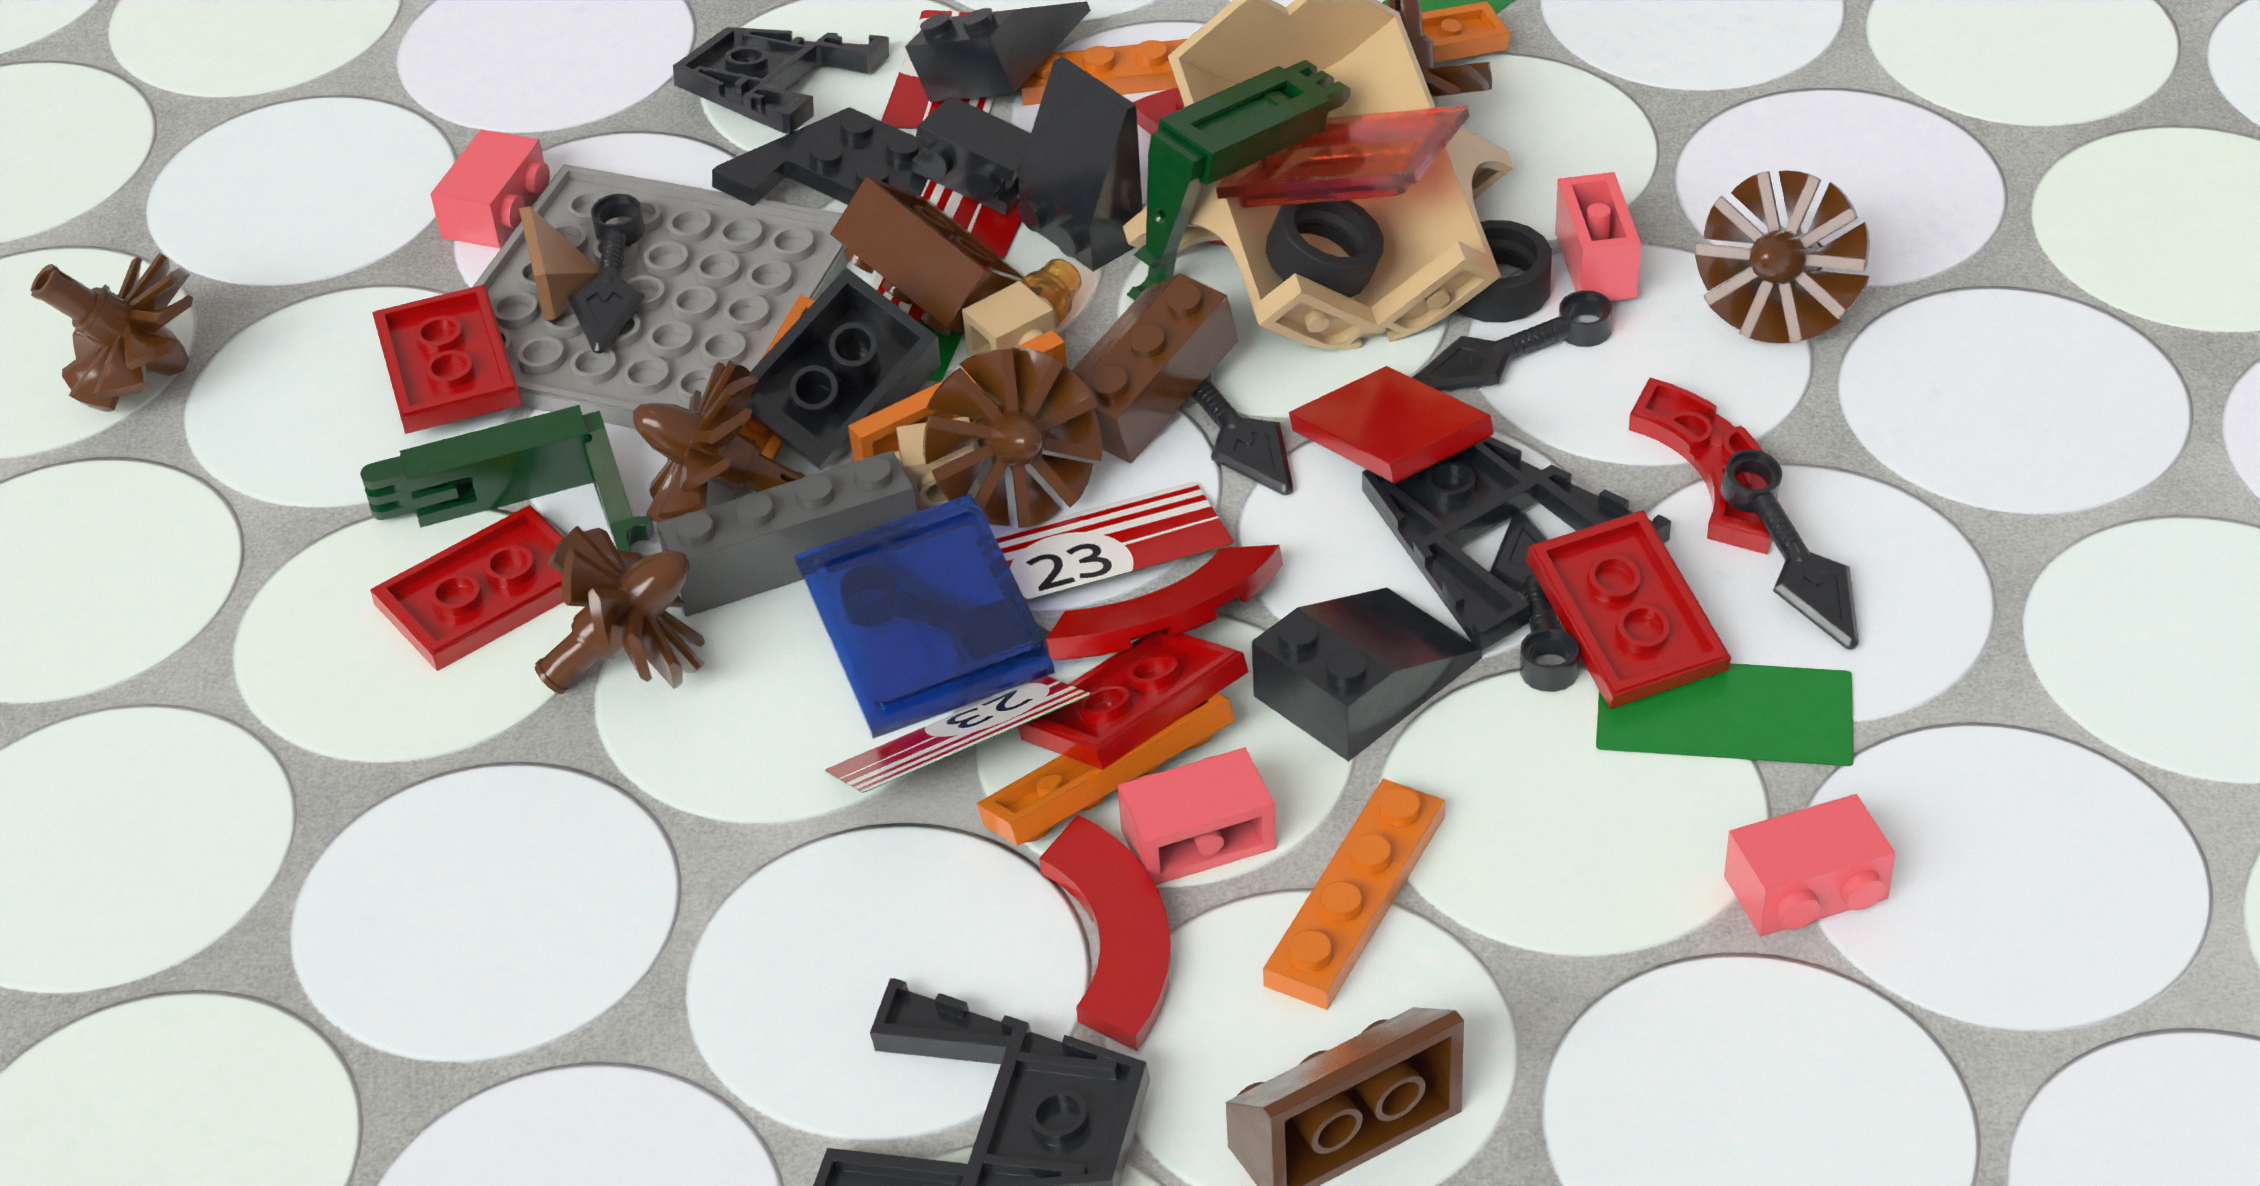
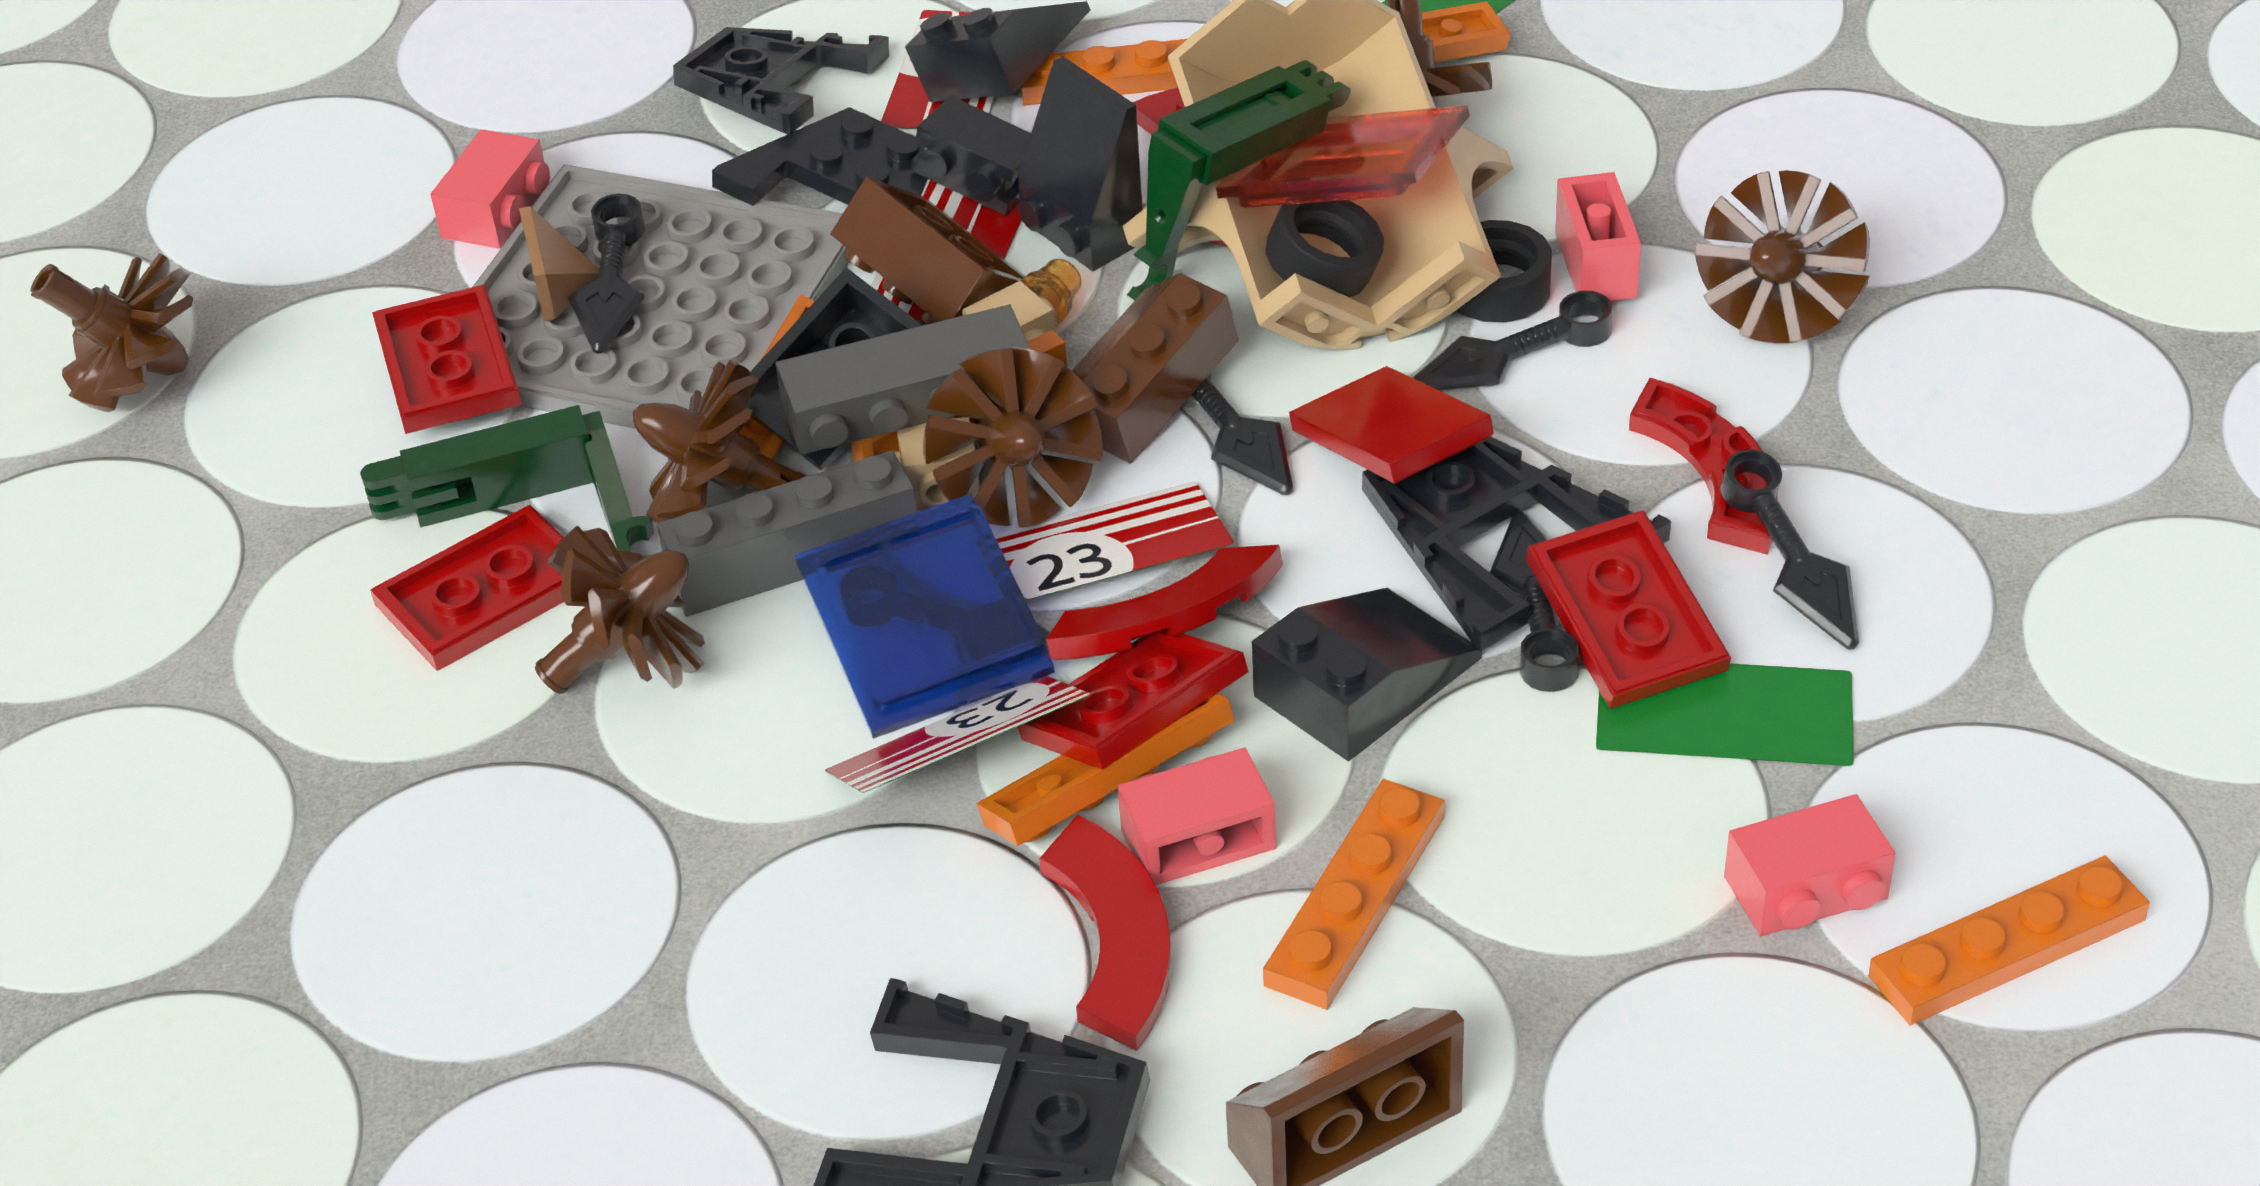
none -> dark grey brick [776,304,1030,455]
none -> orange plate [1868,855,2150,1026]

